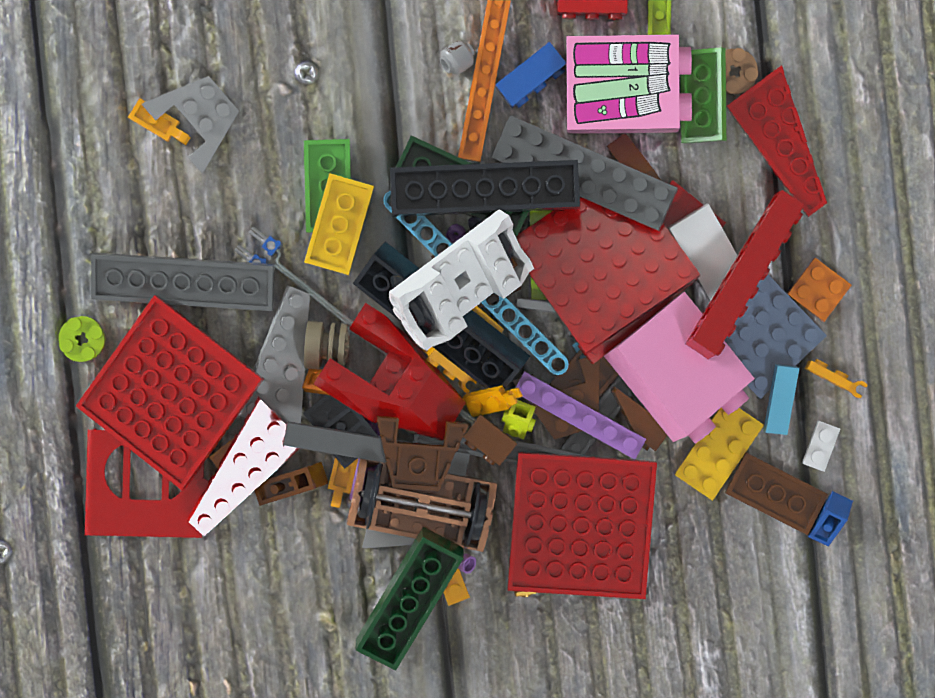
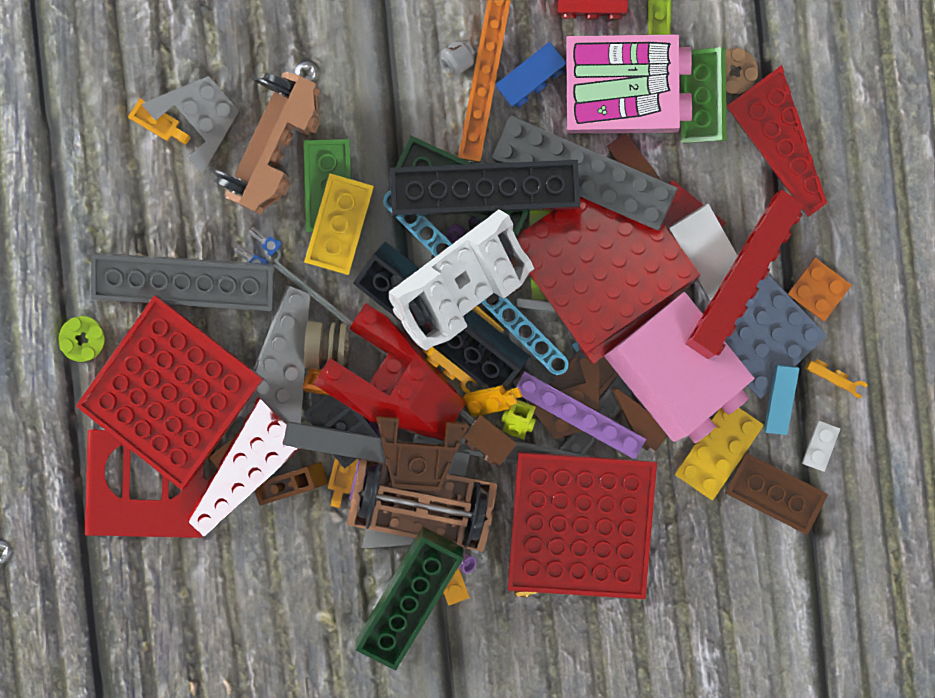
blue slope [808,491,853,547] -> none
none -> nougat piece [209,72,321,215]

